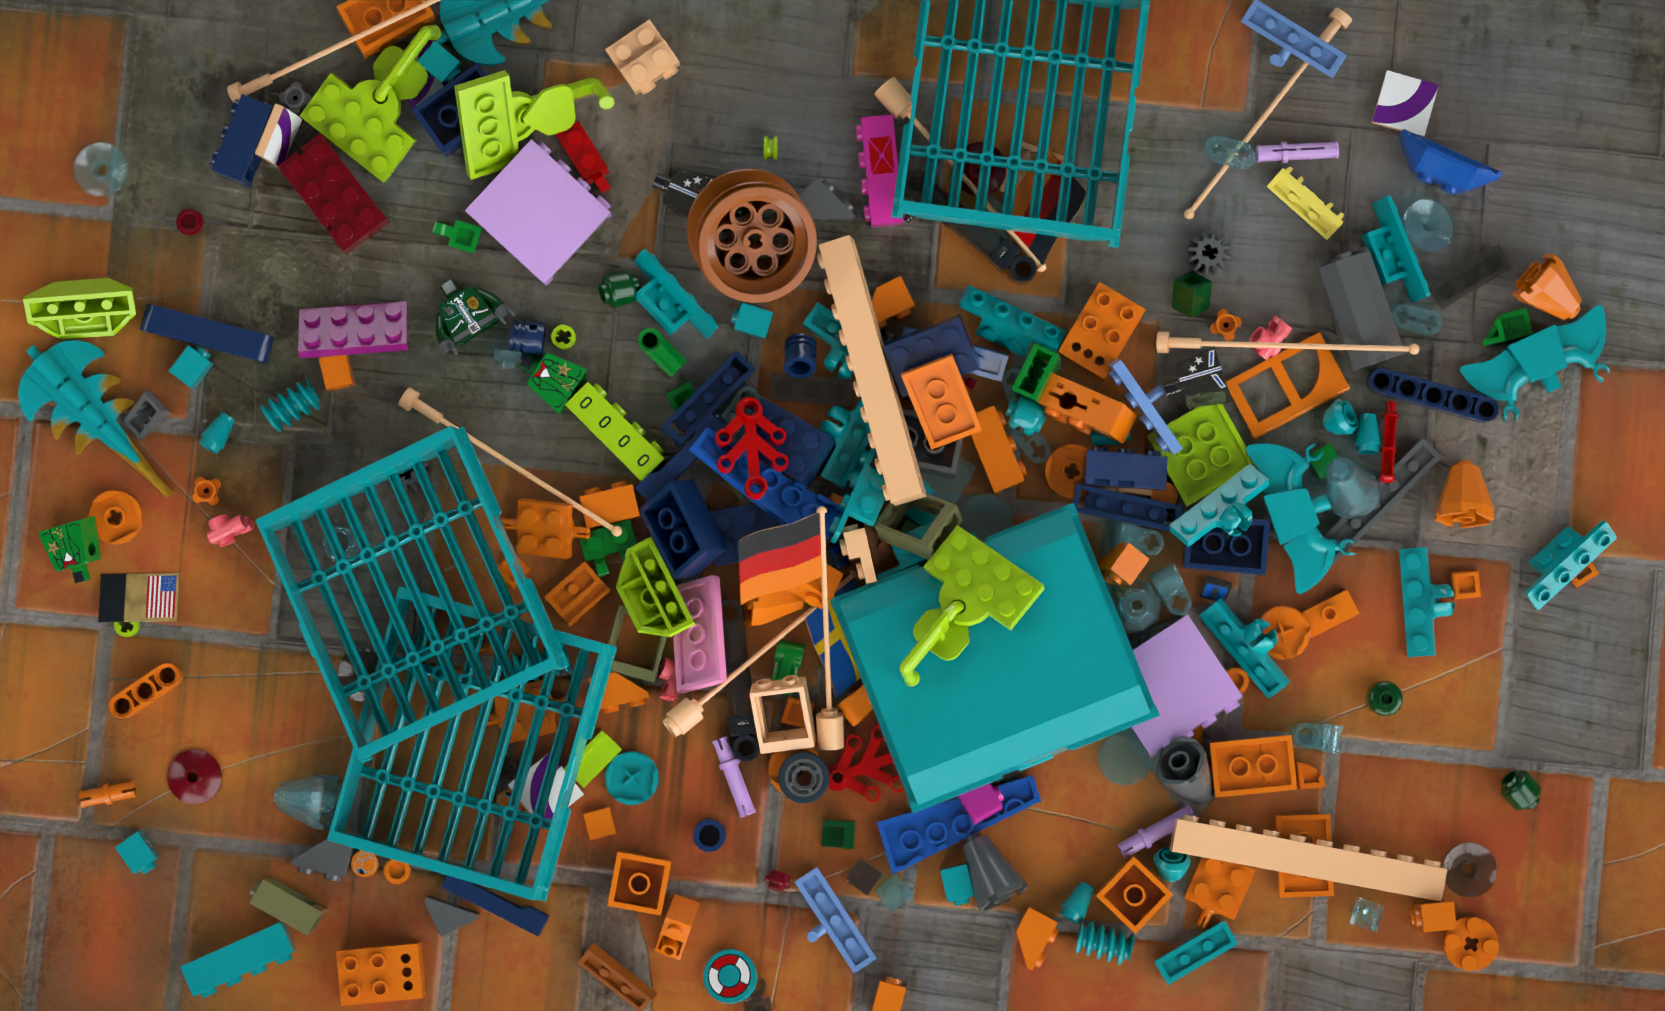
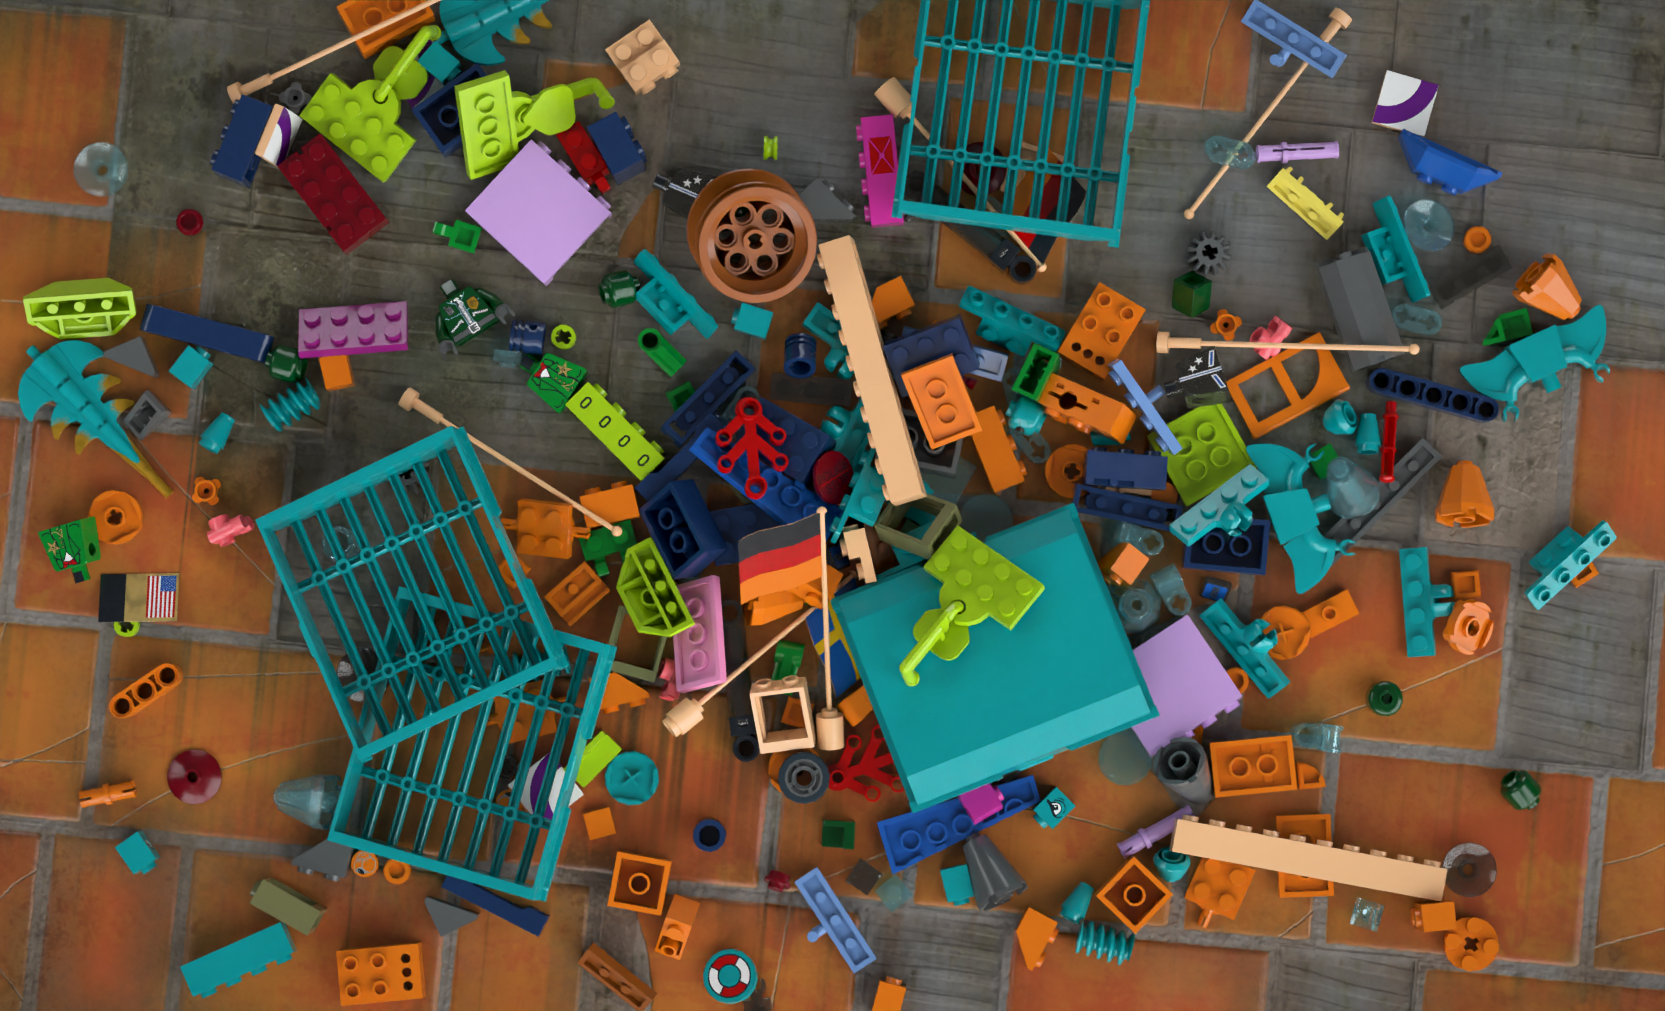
lavender pin [712,735,756,818] -> none
teal plate [1154,920,1238,985] -> none
none -> dark grey slope [103,336,159,379]
none -> dark green head [265,345,308,383]
none -> dark blue brick [587,112,647,185]
none -> dark red piece [813,451,854,505]
none -> teal brick [1032,786,1075,829]
none -> orange plate [1443,599,1493,655]
none -> orange tile [1463,226,1491,254]

